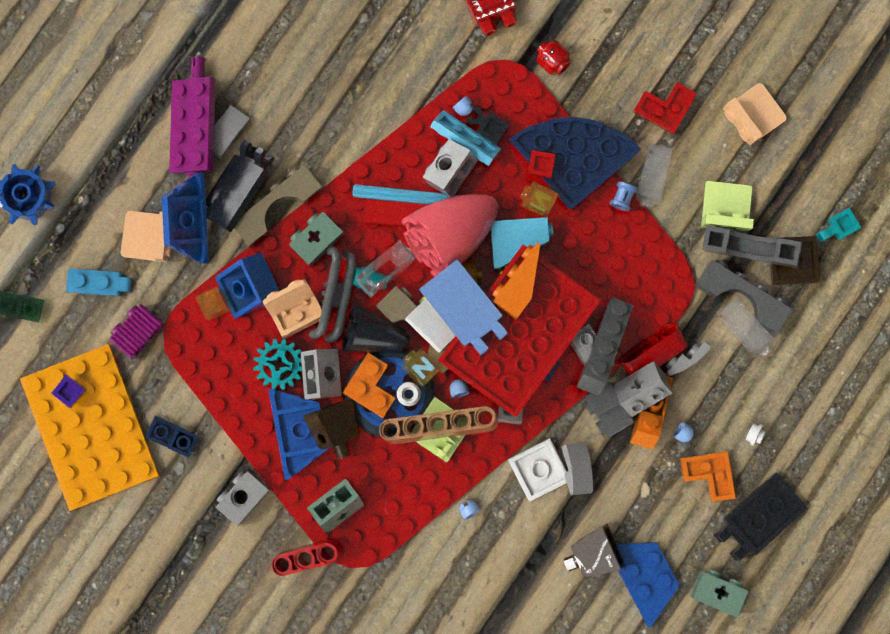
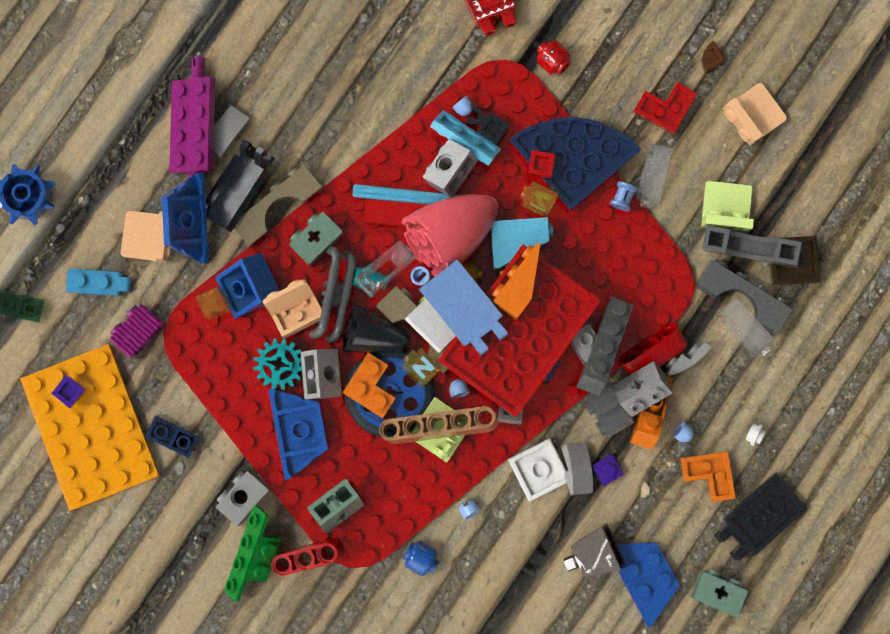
dark brown torso [303,399,359,459] -> none
white plate [397,382,421,406] -> none
teal plate [815,207,861,242] -> none
none -> green bracket [224,506,281,602]
none -> blue head [402,541,439,576]
none -> light blue hinge [411,266,430,286]
none -> dark purple plate [591,454,624,486]
none -> reddish brown tile [702,41,726,74]

